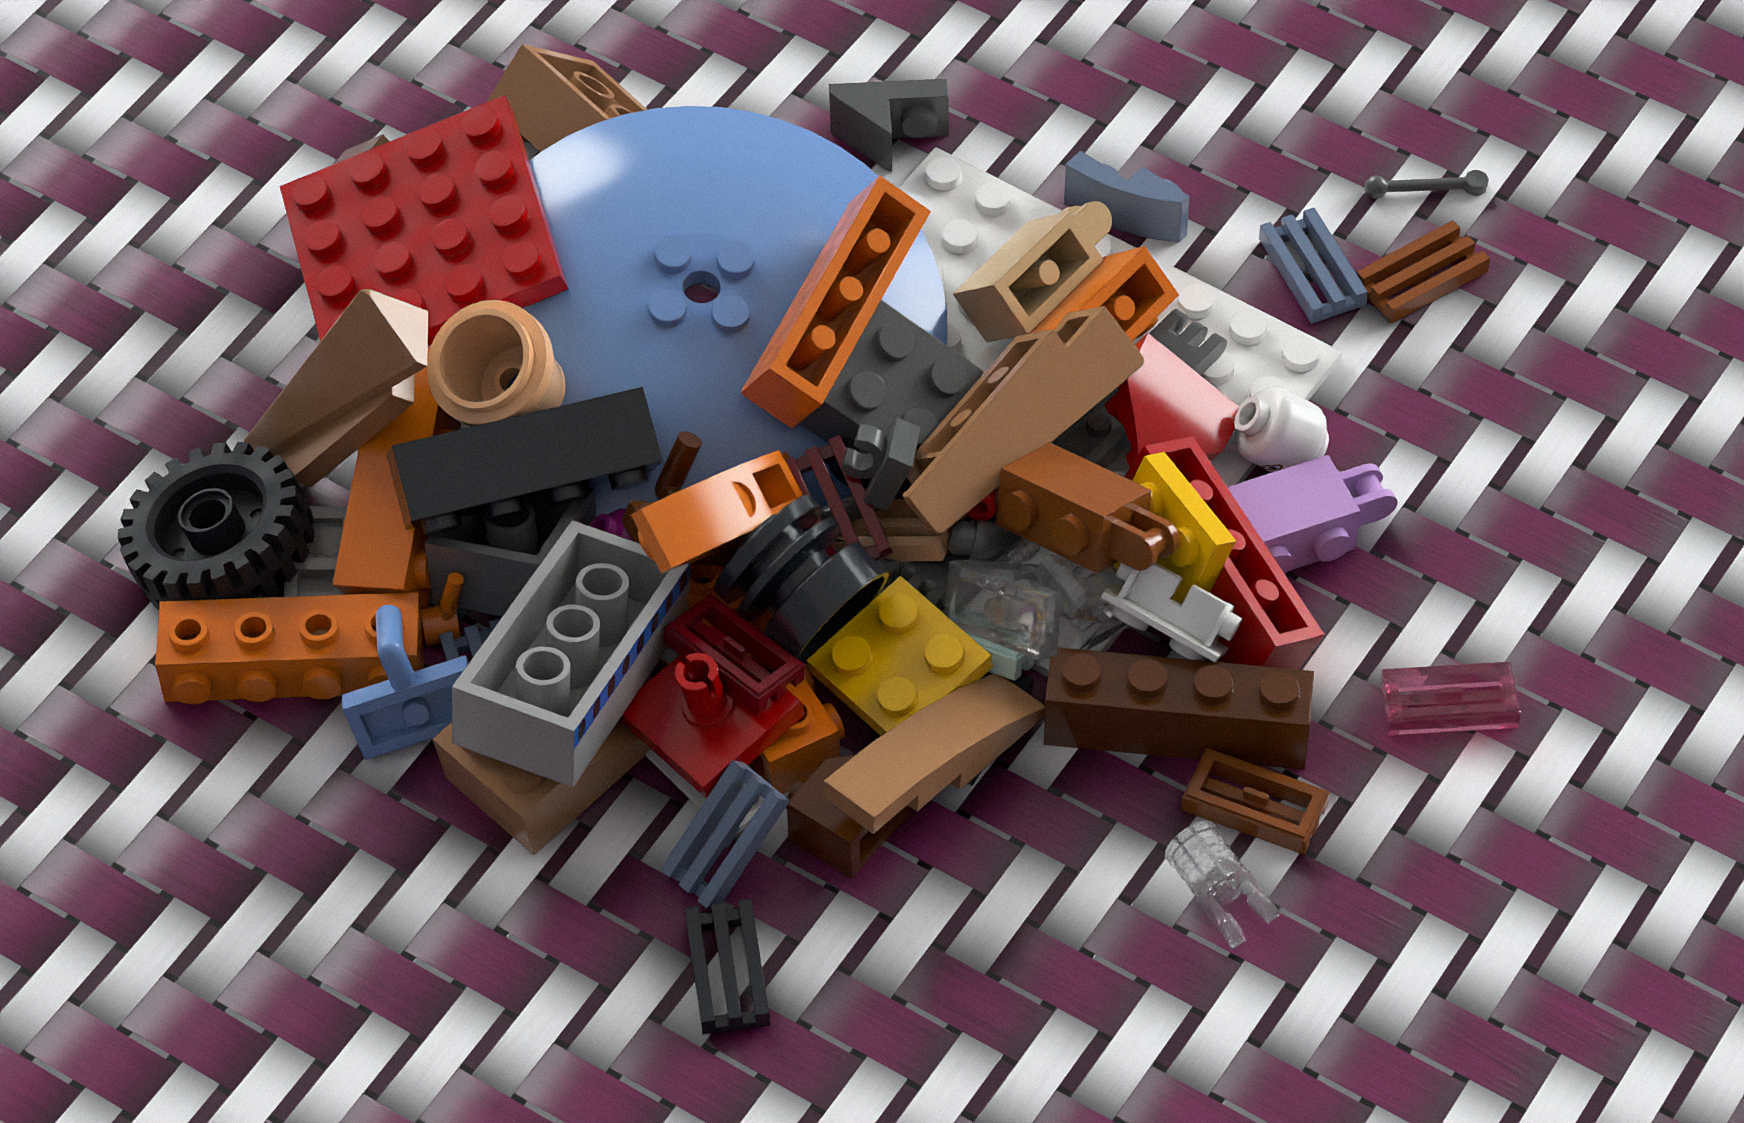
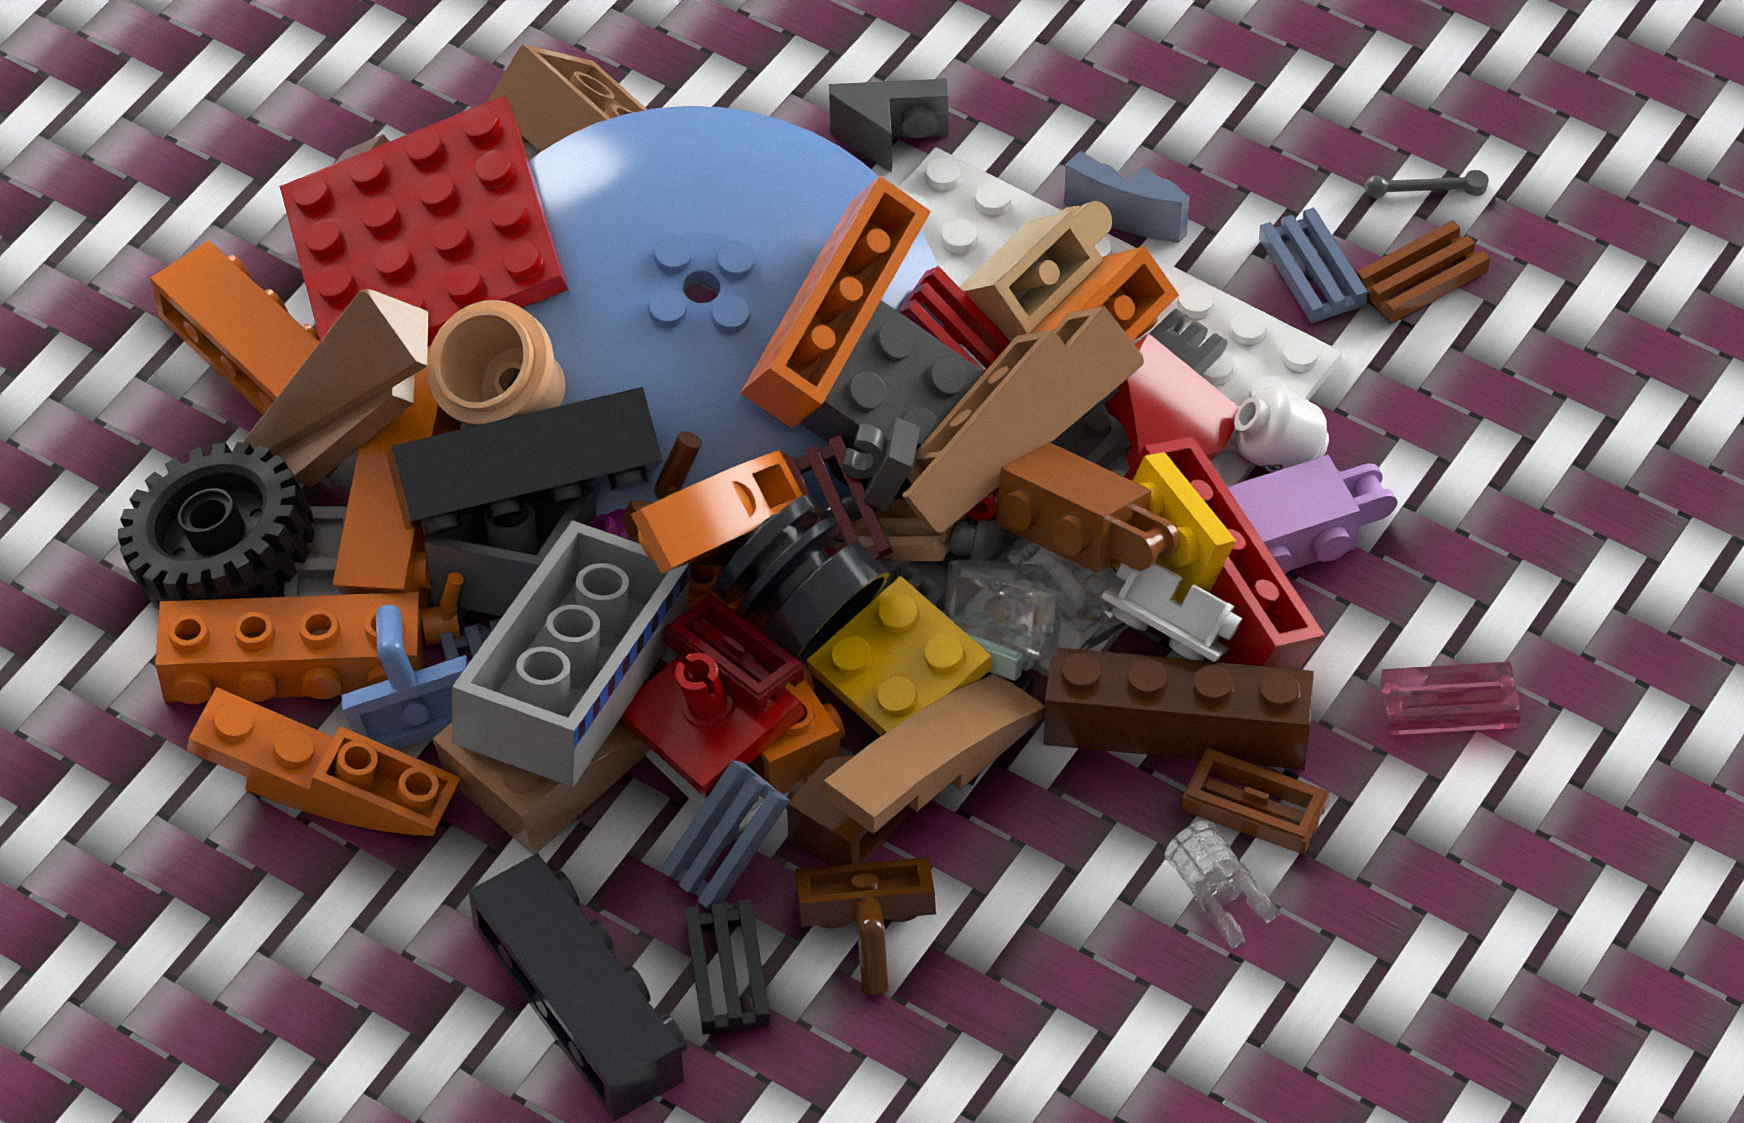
none -> orange brick [150,240,320,415]
none -> orange slope [187,687,461,836]
none -> black brick [468,853,687,1121]
none -> reddish brown plate [795,857,936,995]
none -> red tile [898,266,1011,375]

